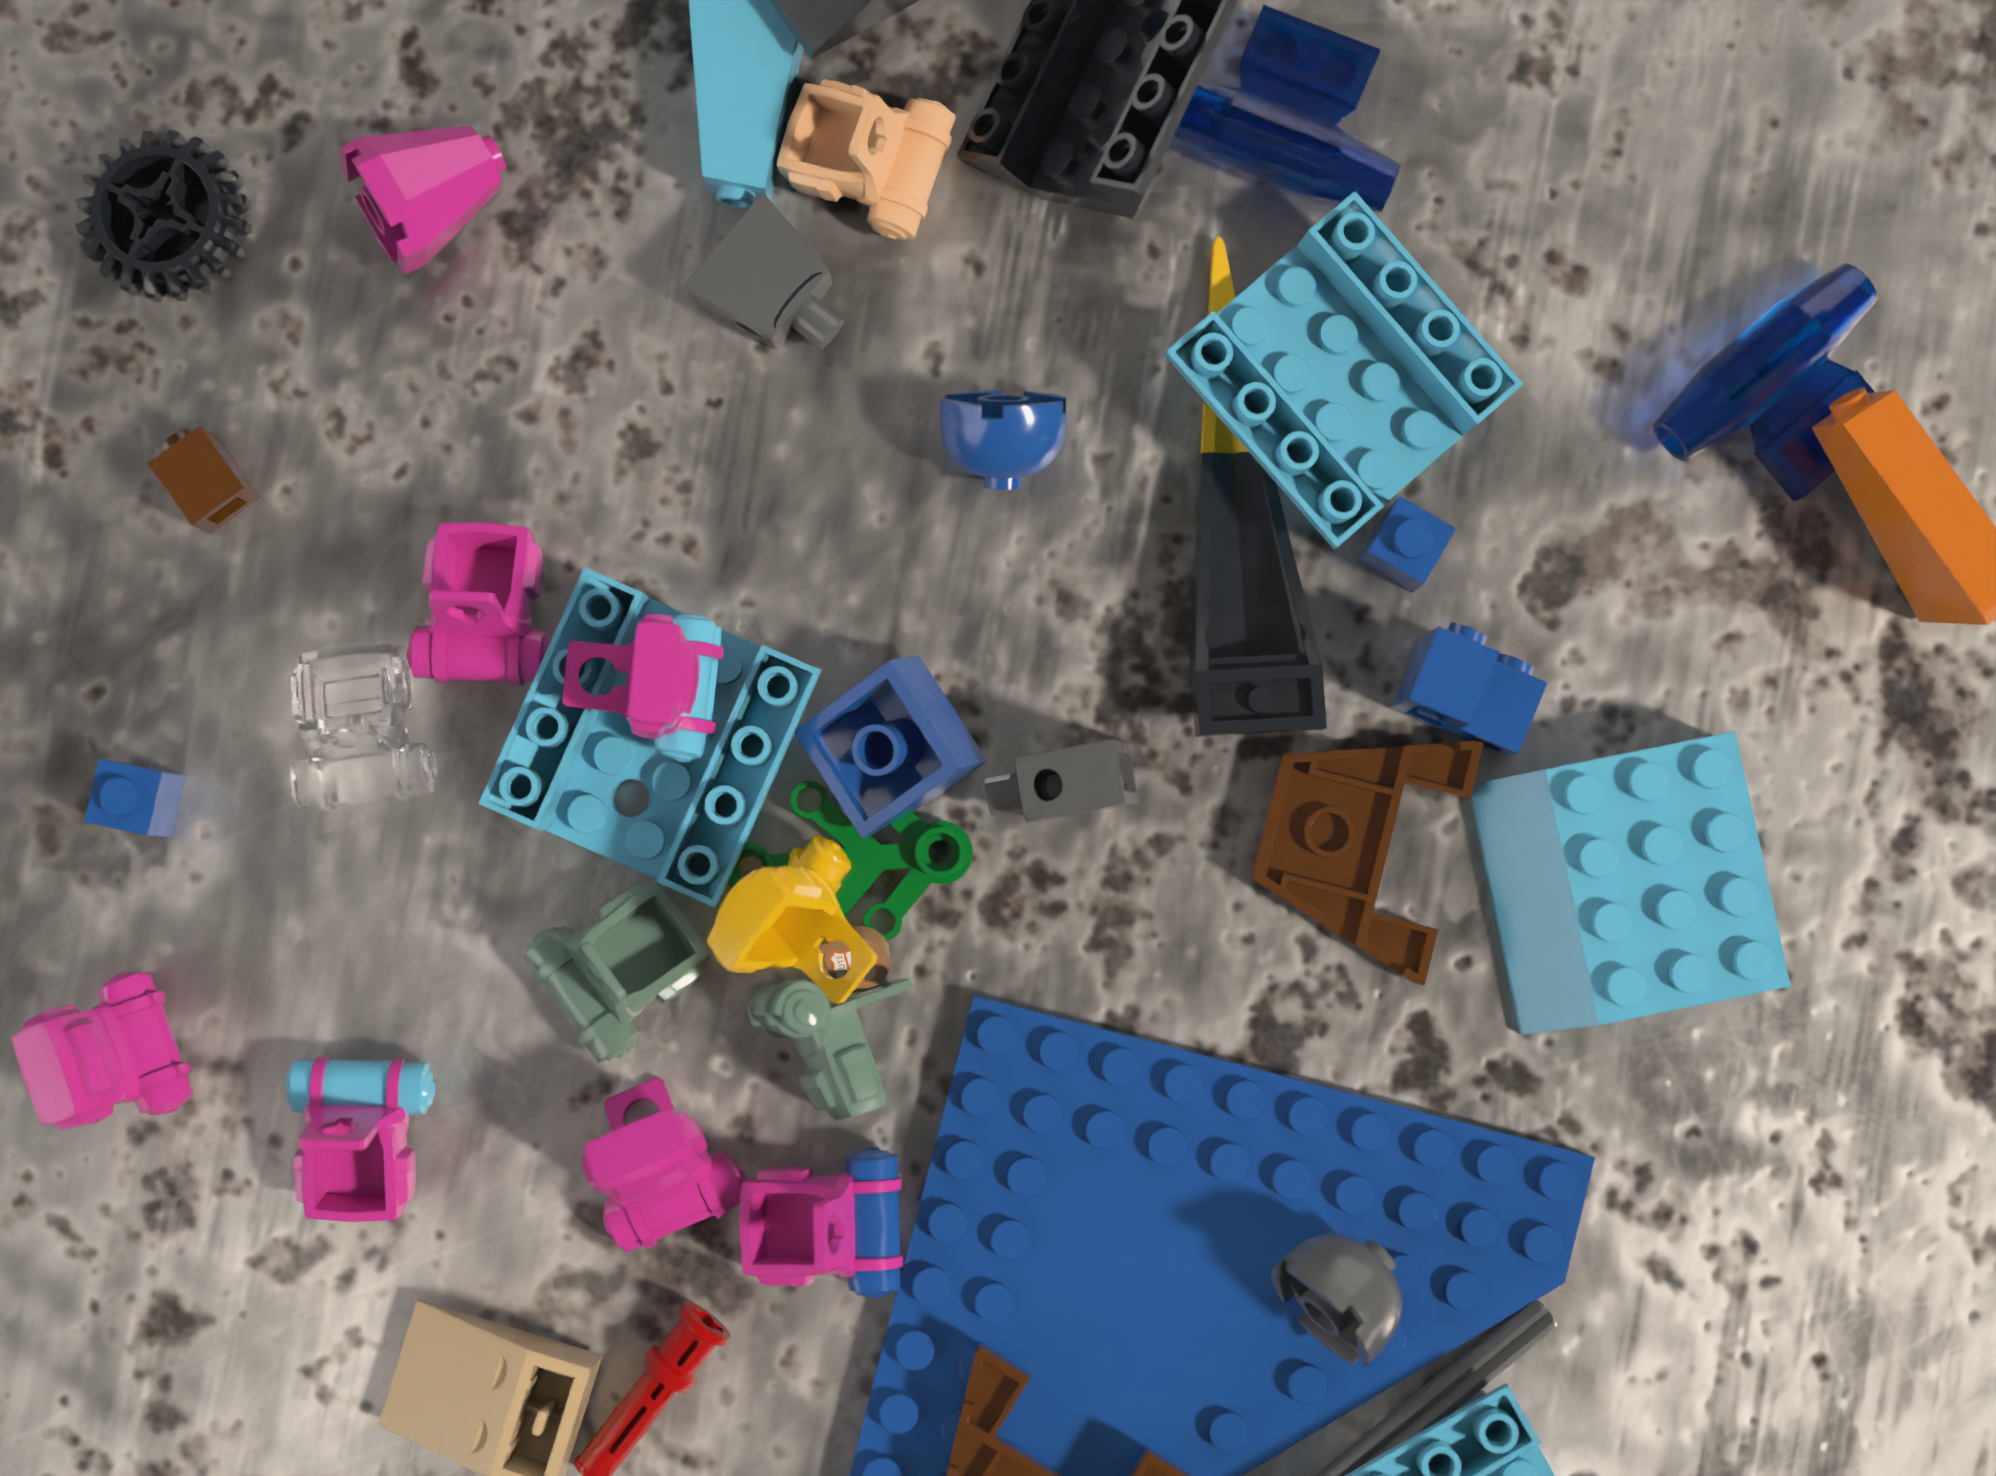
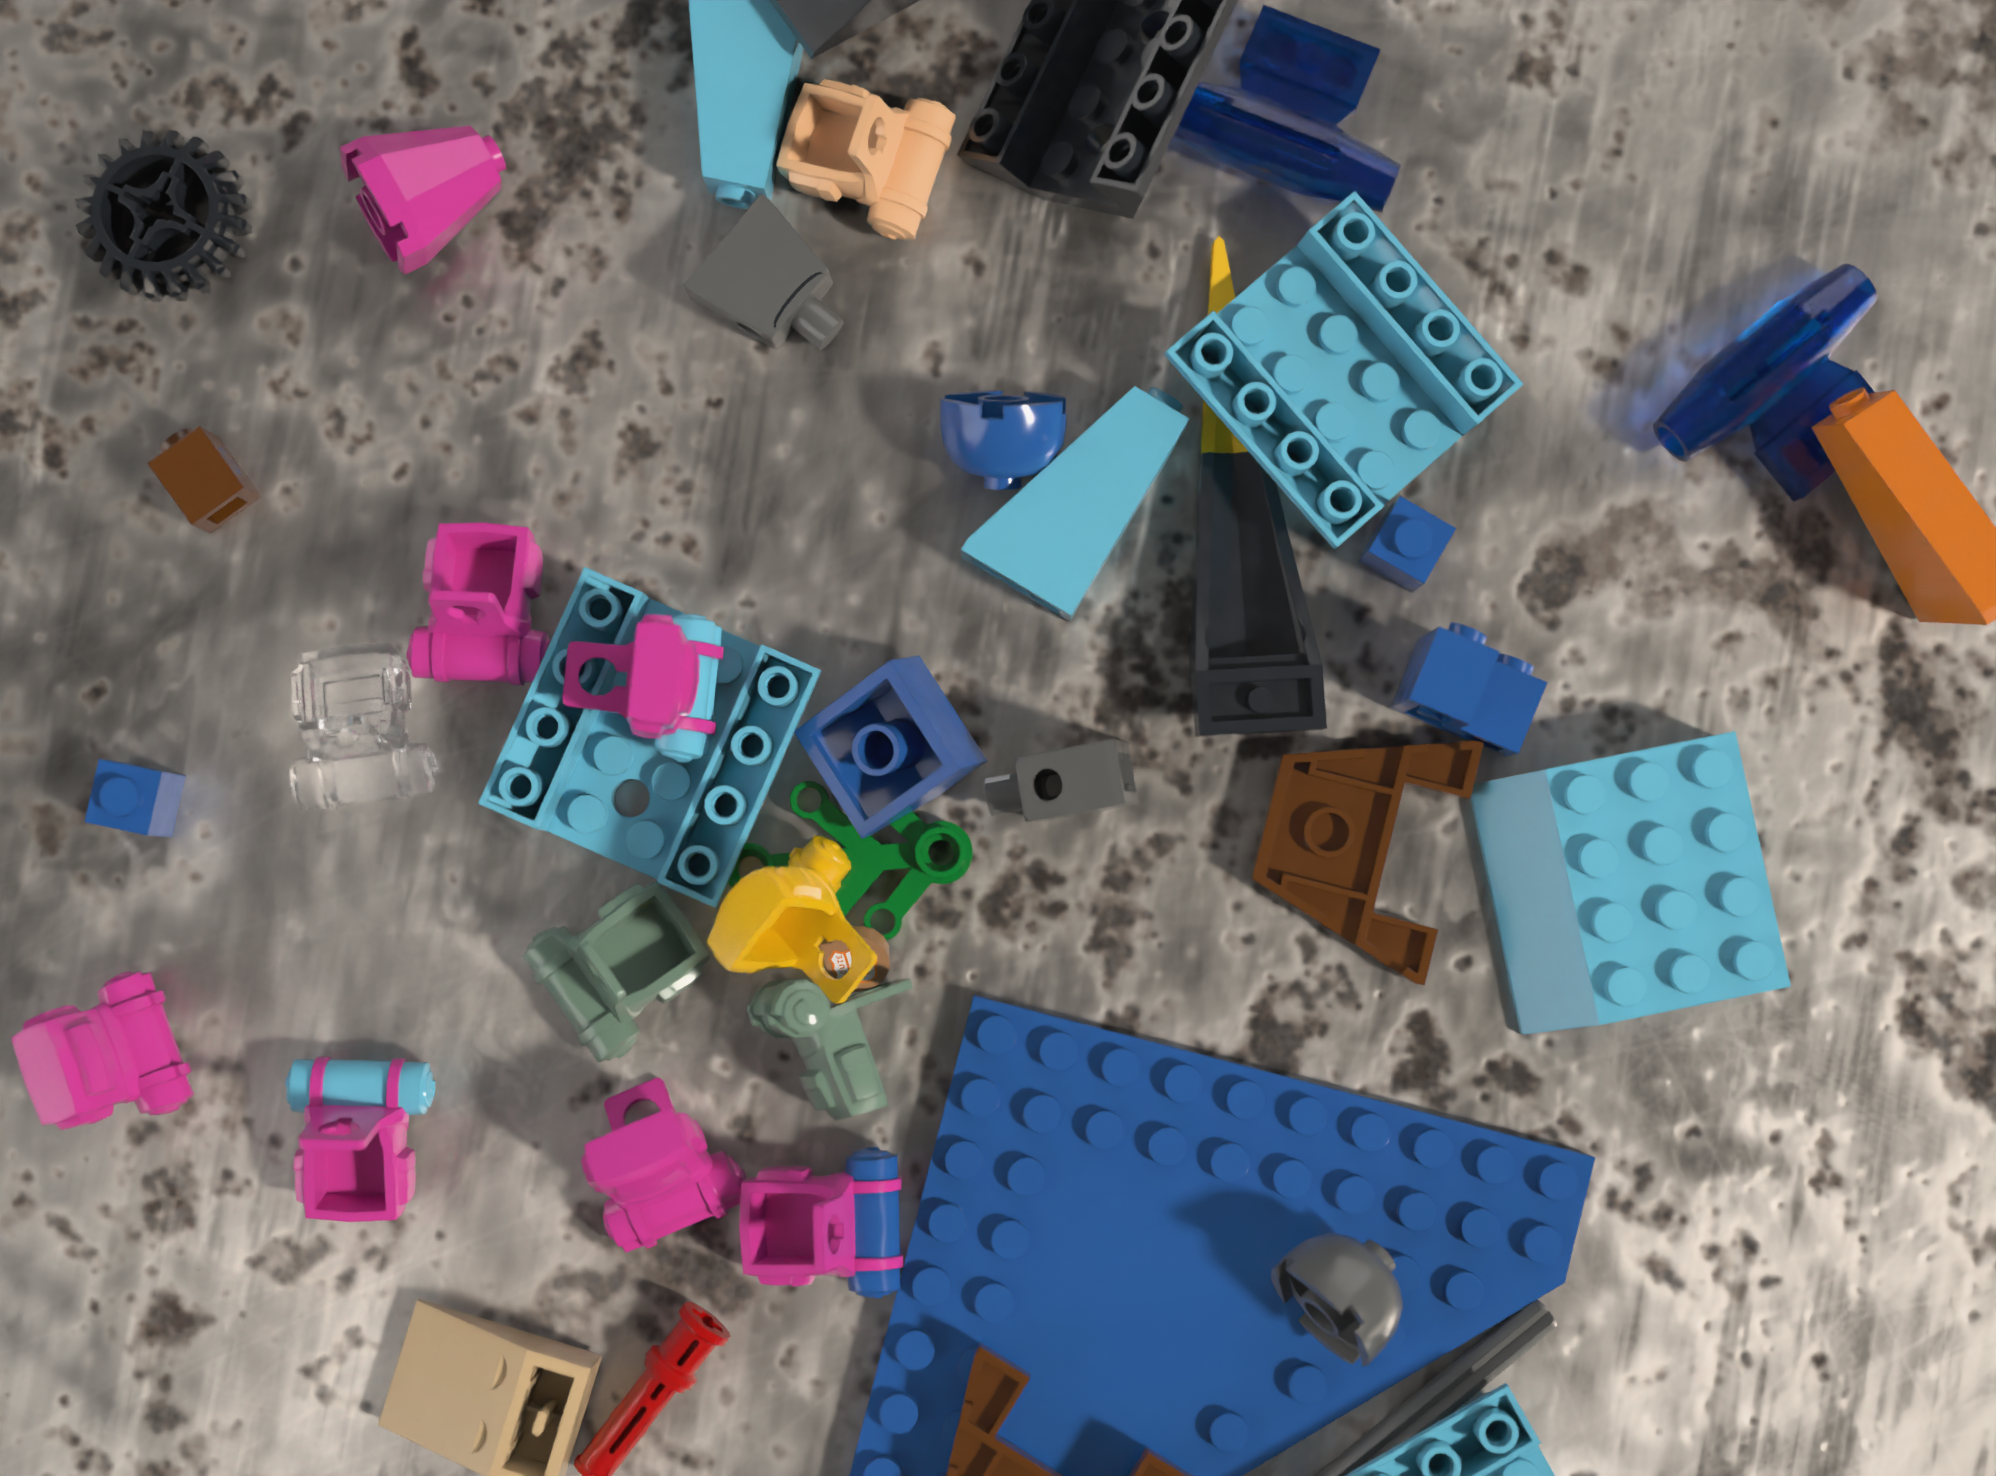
none -> medium azure slope [961,386,1190,622]

